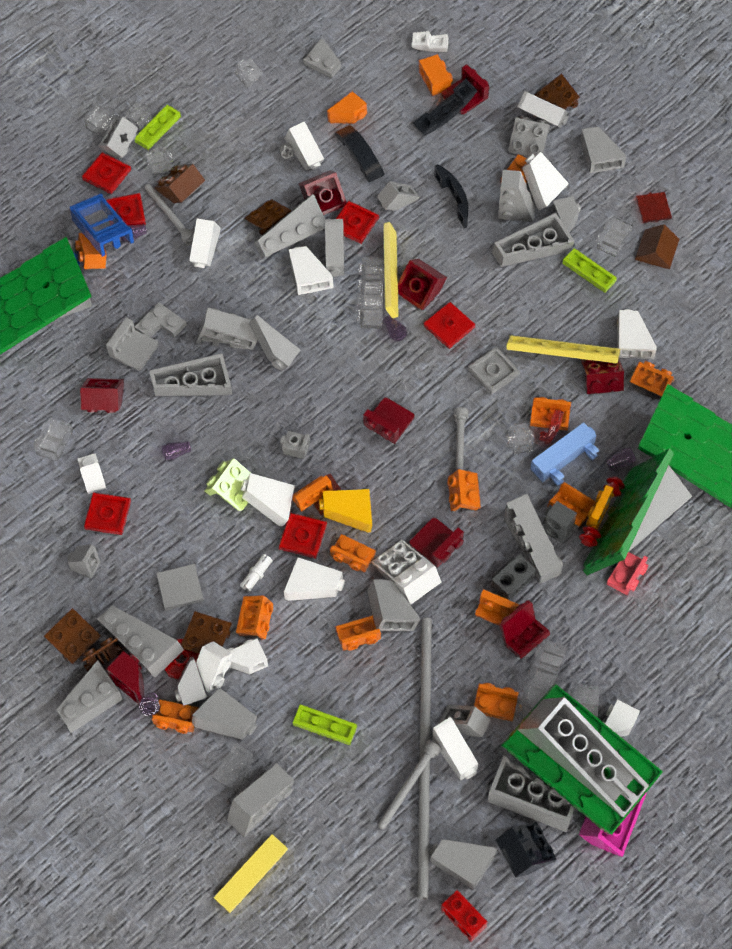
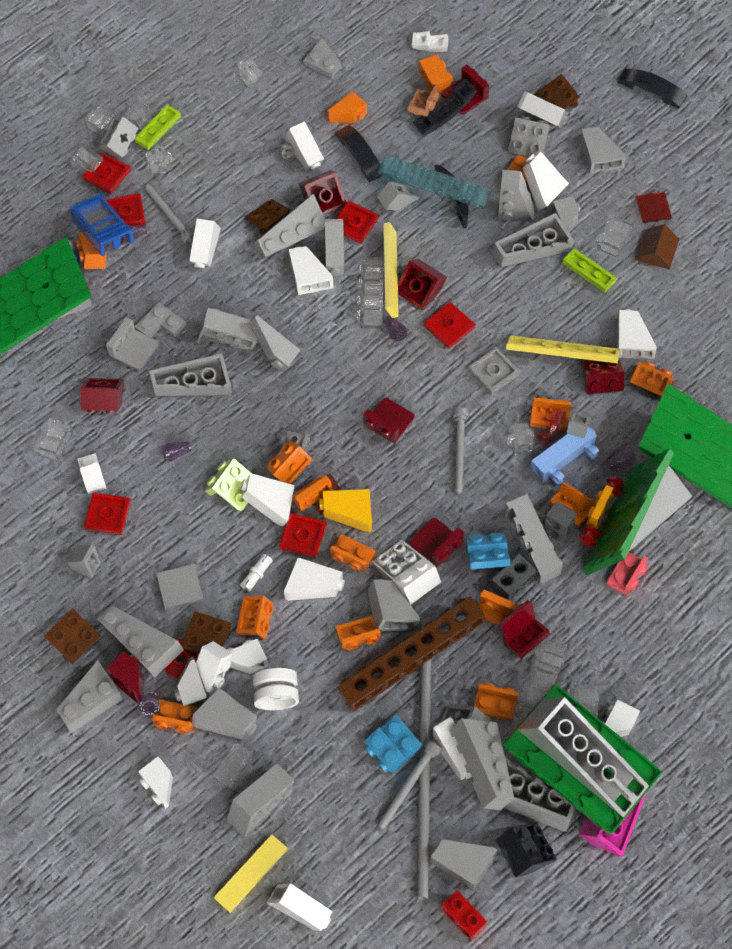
reddish brown hinge [80,637,122,672] -> none
reddish brown slope [154,164,206,203] -> none
lime plate [293,704,357,745] -> none
orange bracket [447,469,481,511] -> none
none -> clear slope [69,142,104,172]
none -> white slope [138,757,173,809]
none -> white wheel [253,668,299,711]
none -> orange bracket [266,440,313,484]
none -> white slope [267,884,332,931]
none -> reddish brown brick [337,596,486,712]
none -> dark azure plate [364,715,424,774]
none -> clear light blue beam [377,155,491,209]
none -> nougat bracket [408,85,440,117]
none -> light grey wedge [449,718,514,810]
none -> dark azure plate [466,532,510,570]
none -> light grey slope [567,413,591,438]
none -> black slope [617,69,687,109]

